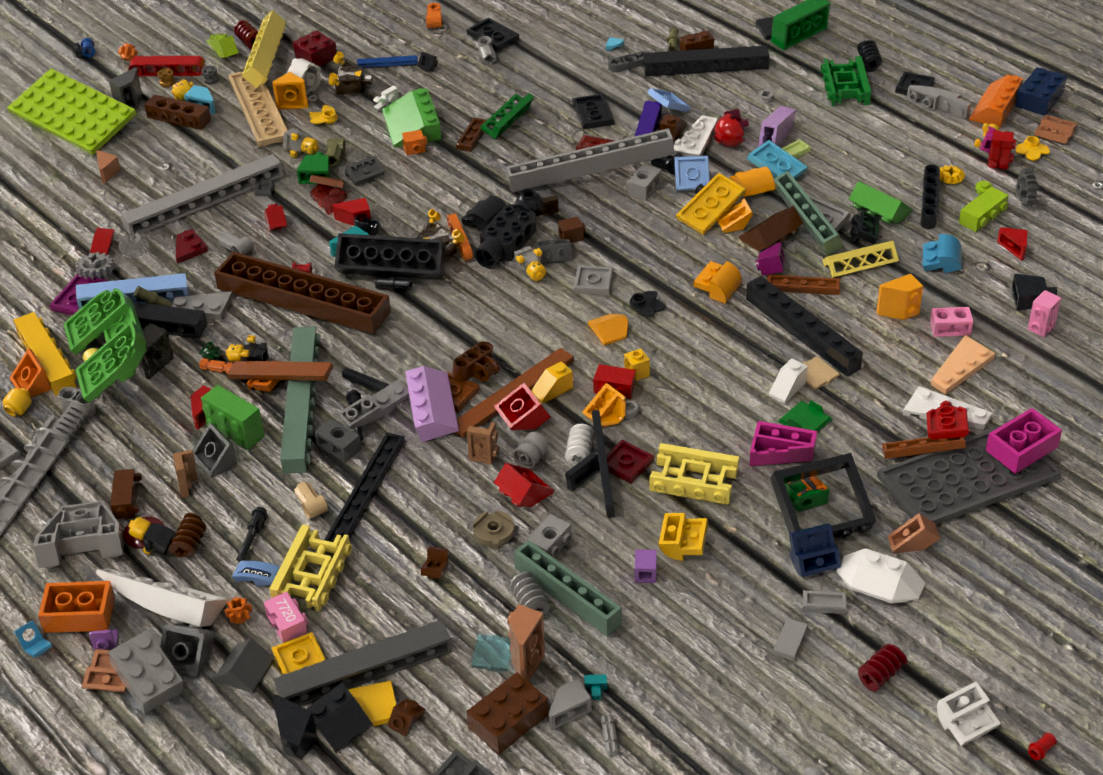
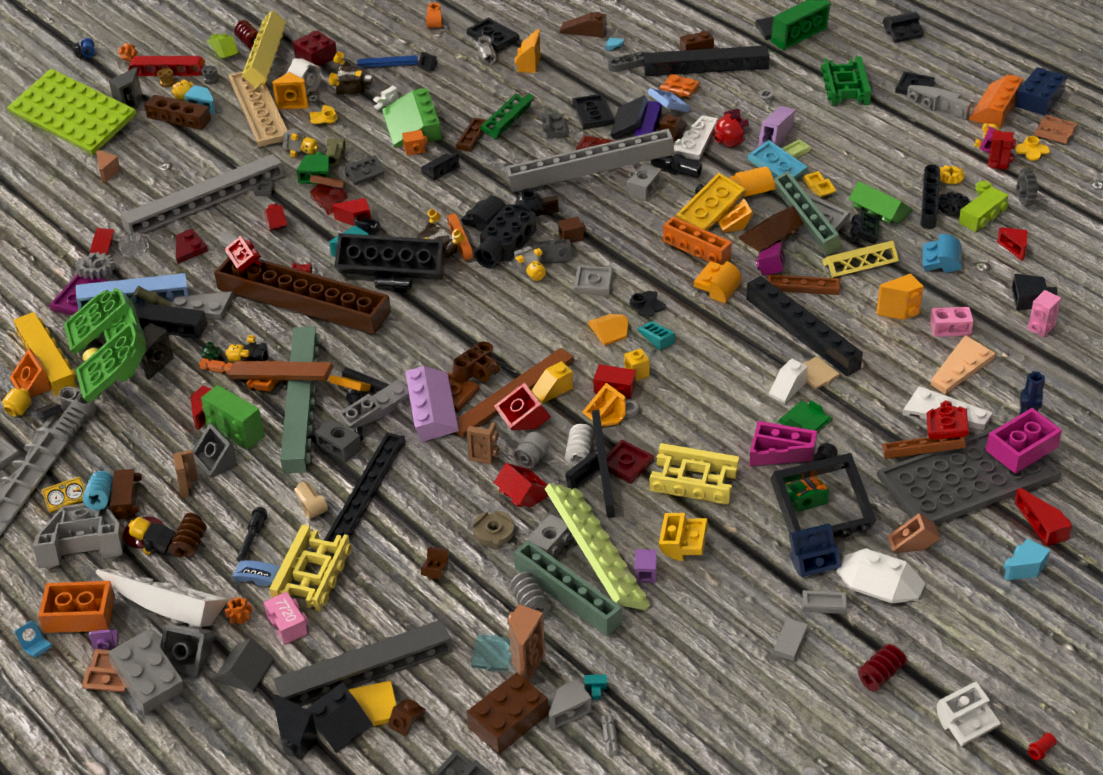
yellow tile [271,632,325,675] -> none
olive pin [667,27,679,51] -> none
light blue tile [674,156,710,191] -> none
black piece [857,40,882,72] -> none
none -> black tile [36,402,63,419]
none -> slope [42,477,85,513]
none -> medium azure piece [82,471,113,510]
none -> red bracket [225,236,263,272]
none -> light orange tile [328,375,371,392]
none -> black bracket [421,153,460,181]
none -> light orange slope [515,30,541,73]
none -> dark grey bracket [541,107,566,139]
none -> yellowish green plate [545,483,650,611]
none -> reddish brown slope [559,12,607,38]
none -> black tile [610,95,648,139]
none -> teal slope [638,321,675,351]
none -> orange plate [660,74,700,98]
none -> orange brick [663,216,732,265]
none -> yellow slope [803,171,837,197]
none -> black wheel [814,443,838,461]
none -> black brick [882,12,924,43]
none -> black wheel [938,192,970,216]
none -> medium azure slope [1003,539,1050,580]
none -> red slope [1014,488,1072,546]
none -> dark blue piece [1018,371,1045,416]

